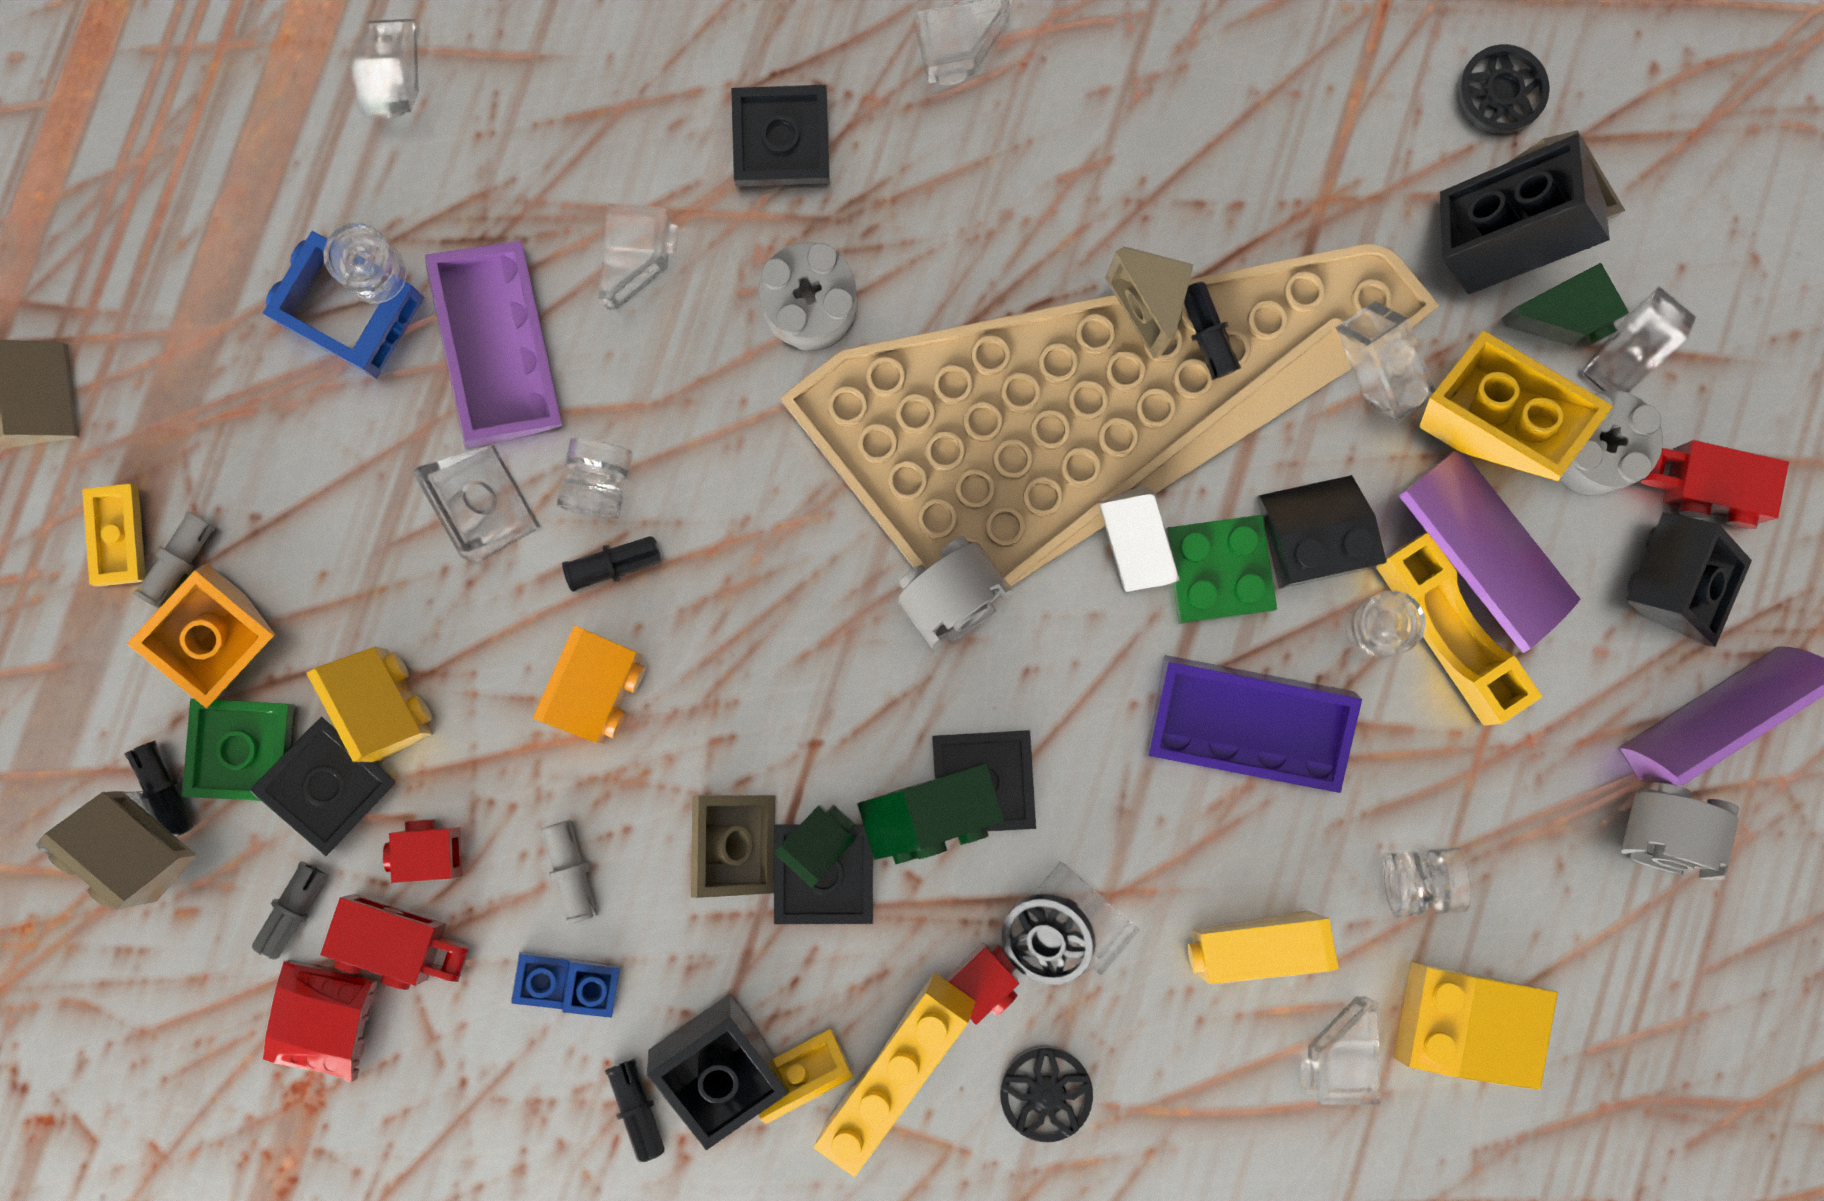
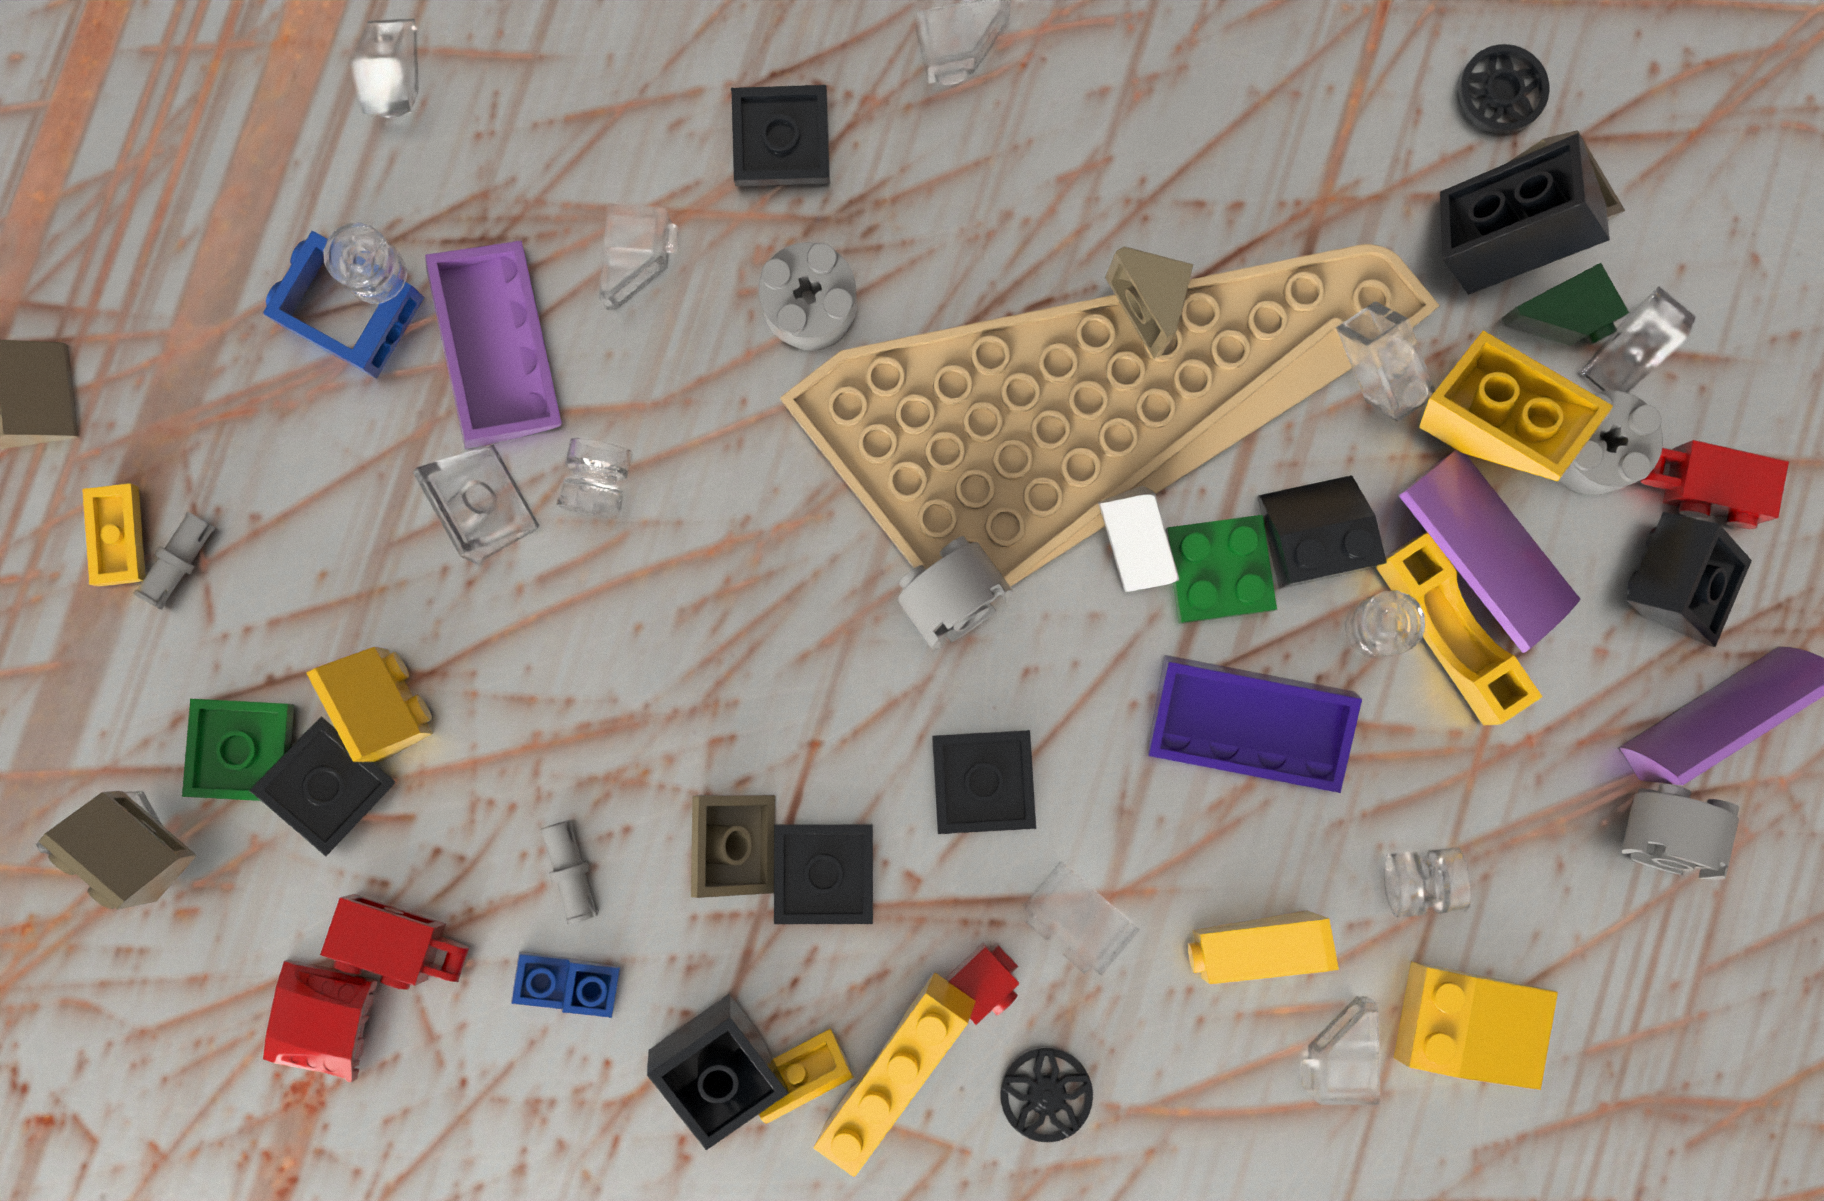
black axle [125,741,193,837] -> none
light orange slope [127,563,275,709] -> none
dark grey axle [252,861,329,960] -> none
red brick [383,819,463,883] -> none
light orange slope [532,625,646,744] -> none
black axle [562,536,661,592] -> none
black axle [605,1059,665,1162] -> none
dark green slope [774,804,857,888] -> none
dark green brick [857,763,1004,865] -> none
black wheel [1002,894,1096,984] -> none
black axle [1184,281,1241,380] -> none

